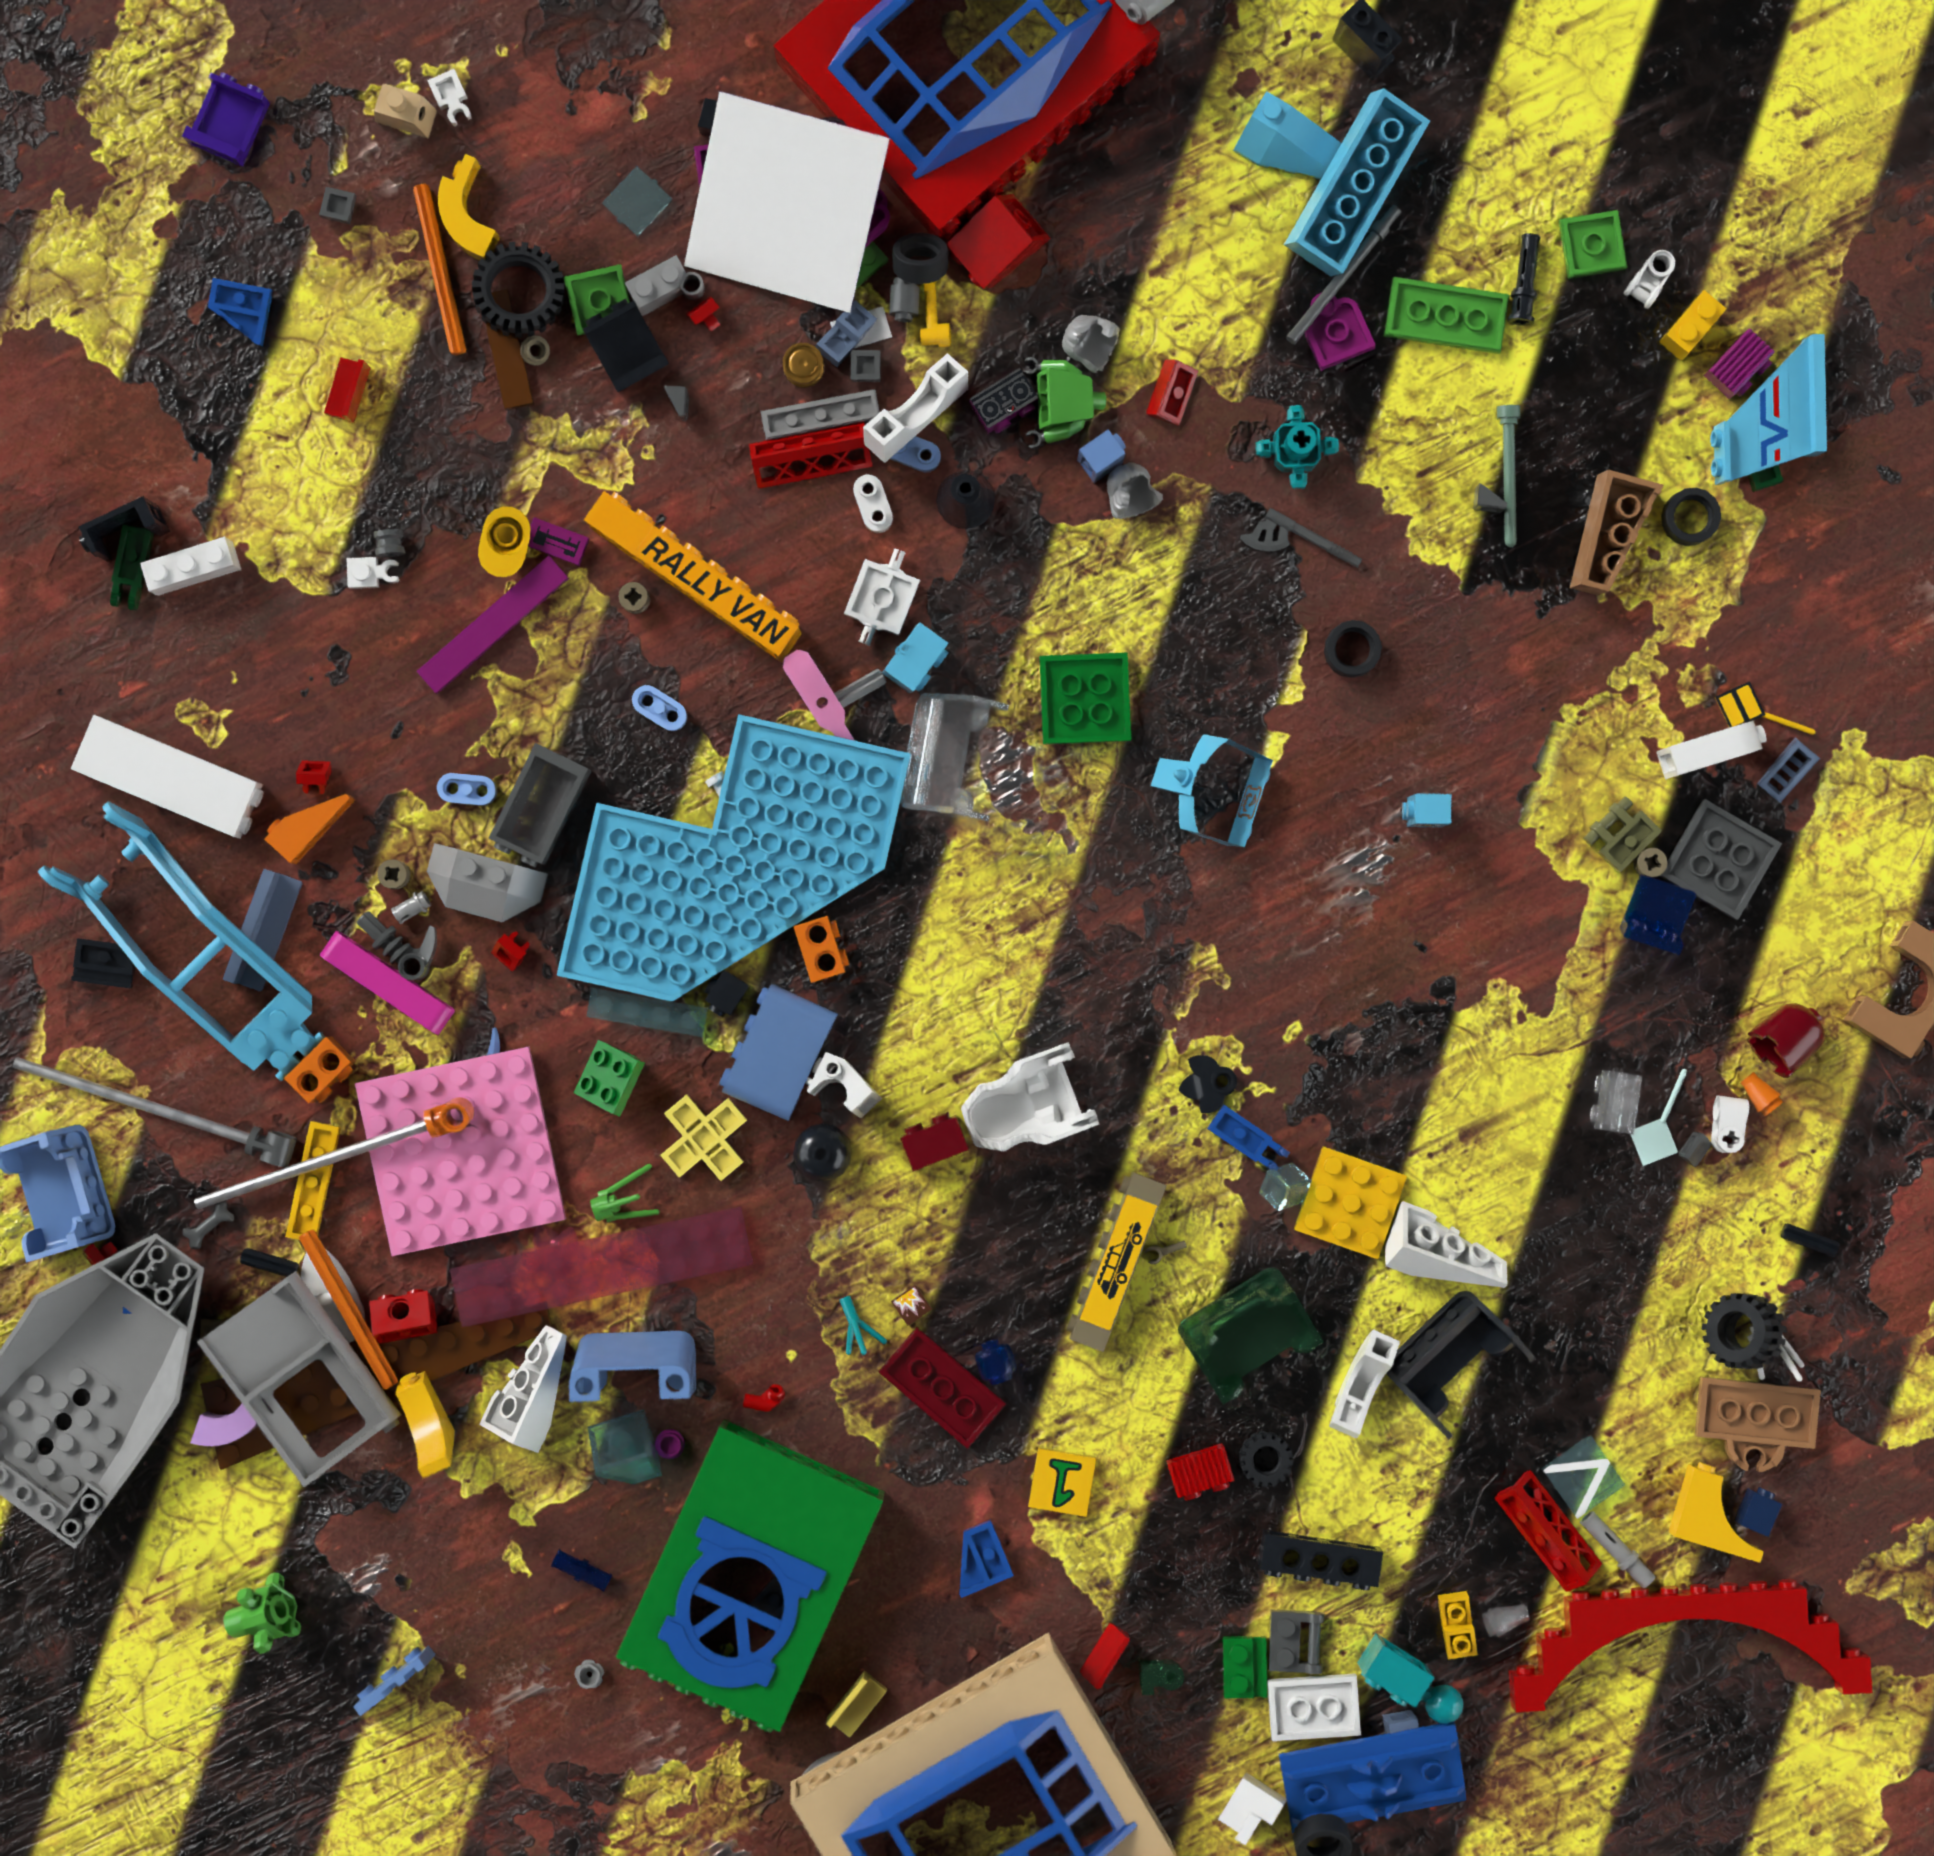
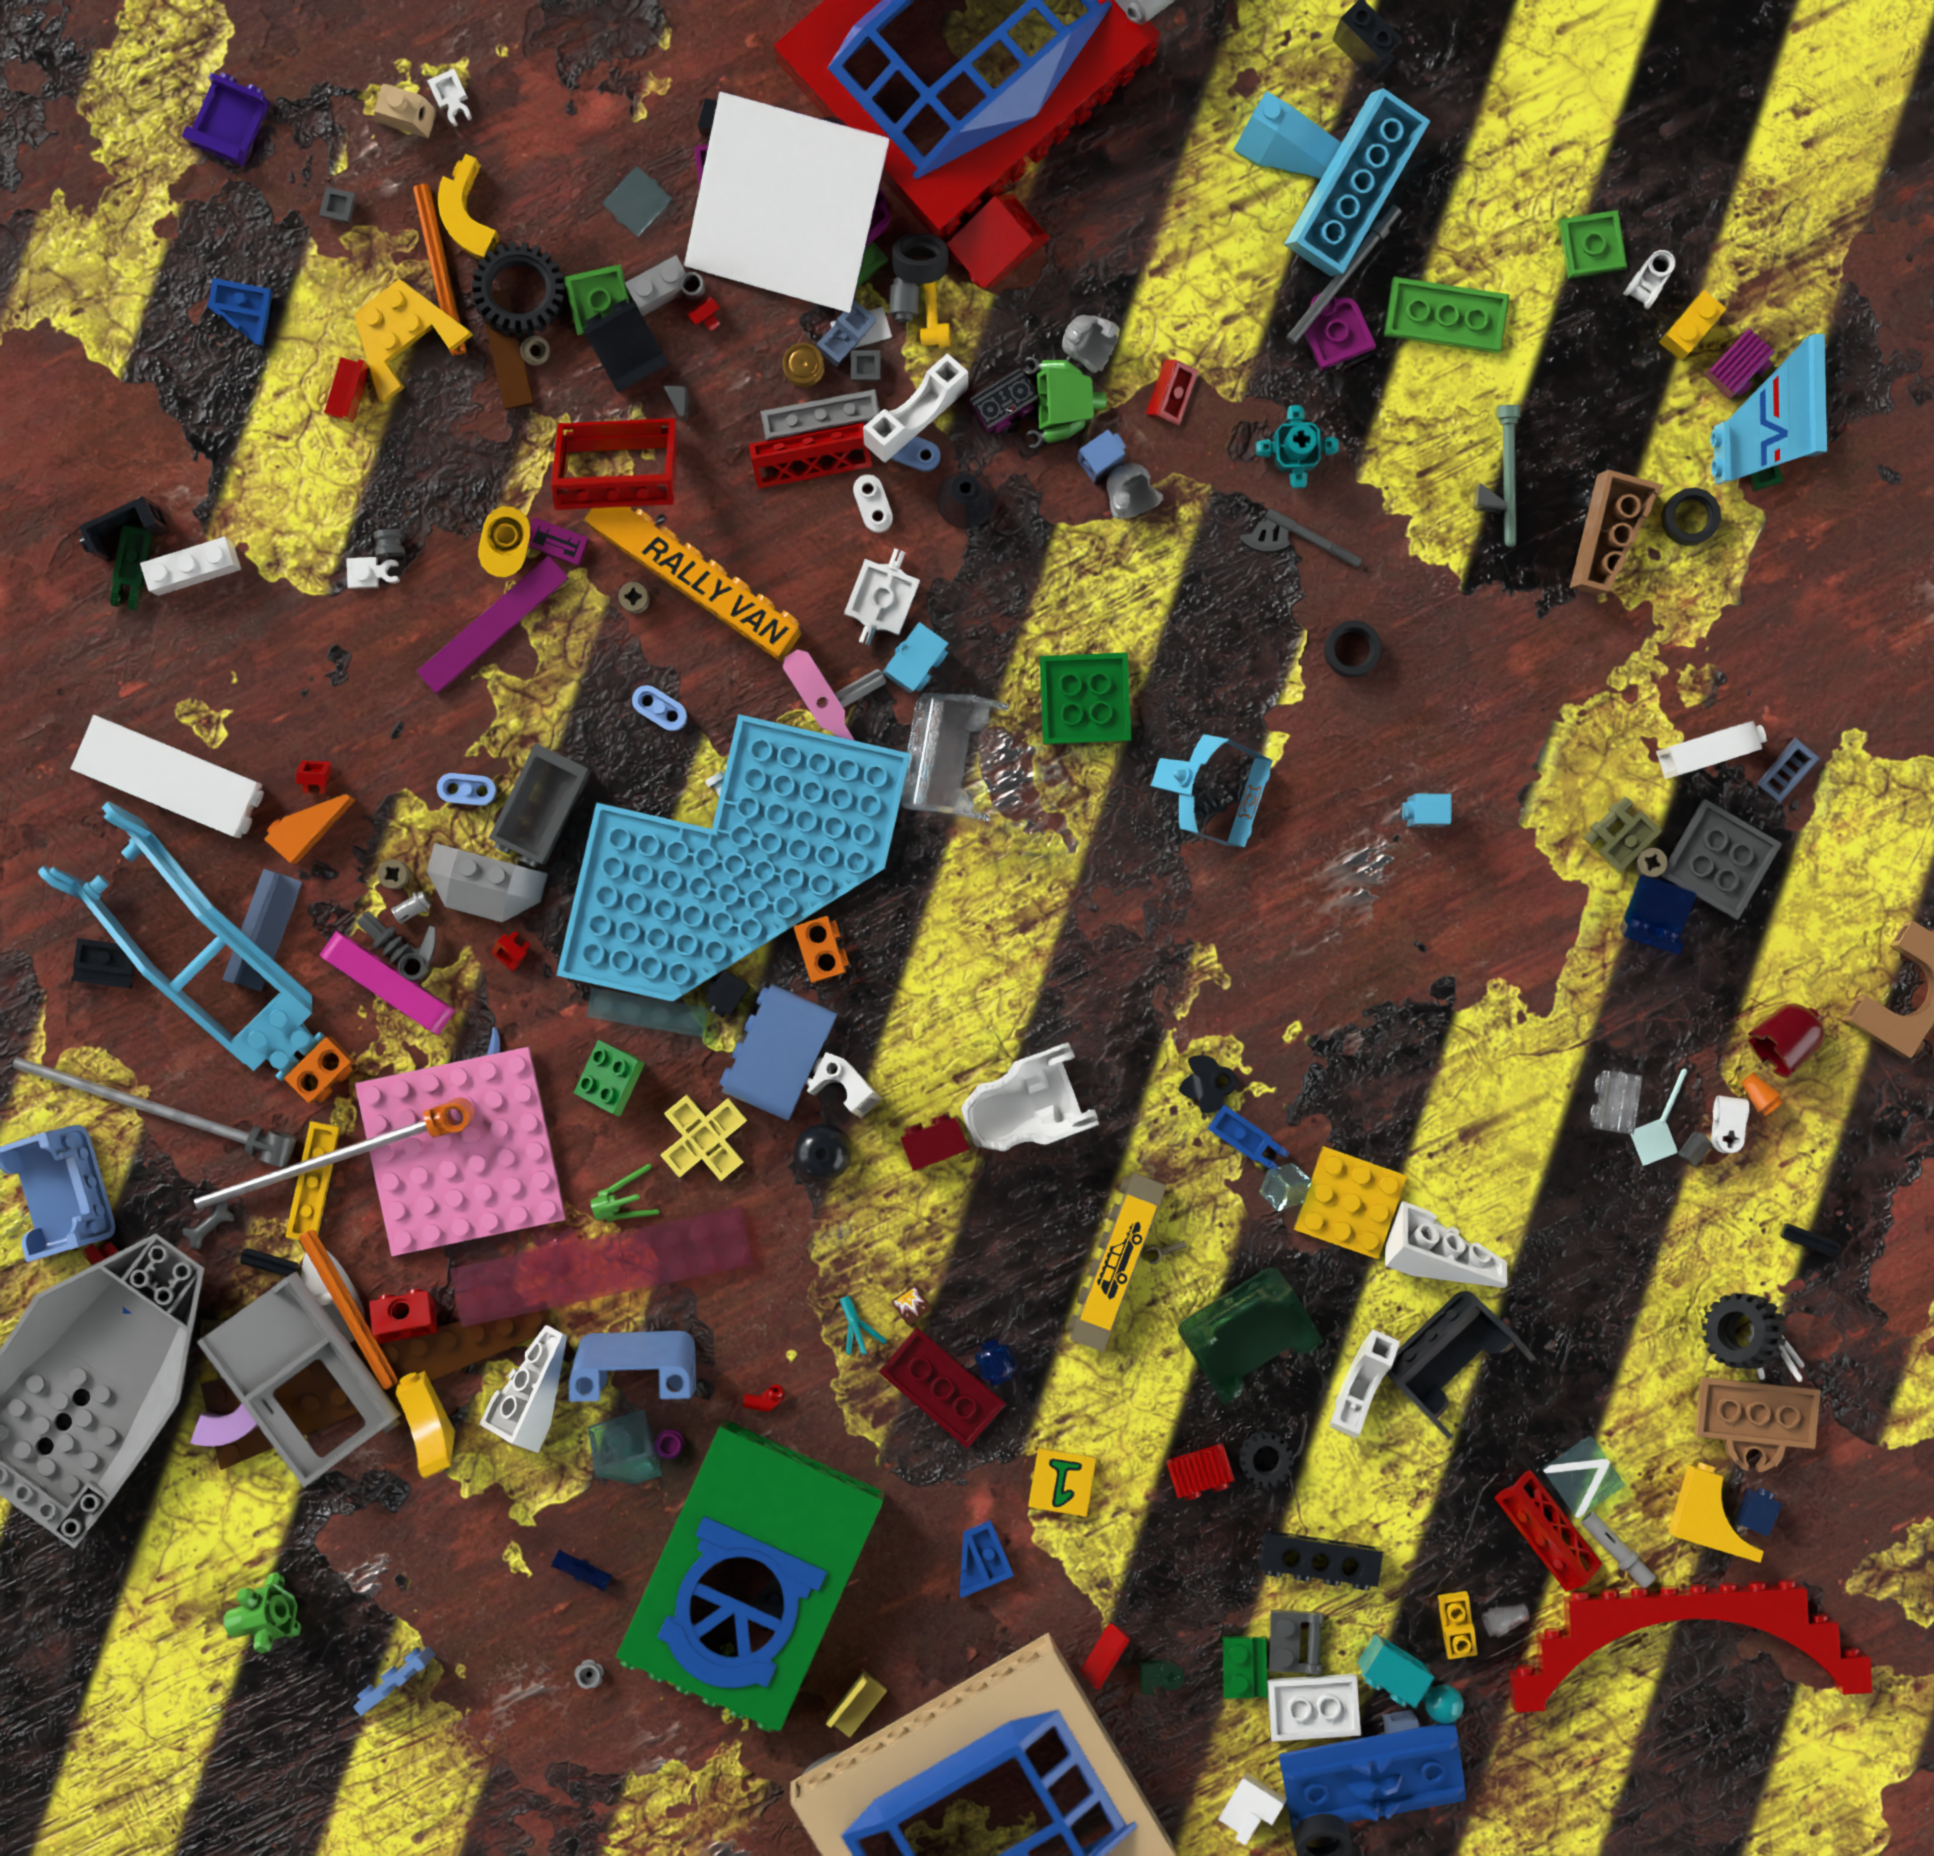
black pin [1508,233,1541,326] -> none
piece [1715,681,1816,735] -> none
none -> yellow wing [354,279,473,403]
none -> red window [551,418,678,510]

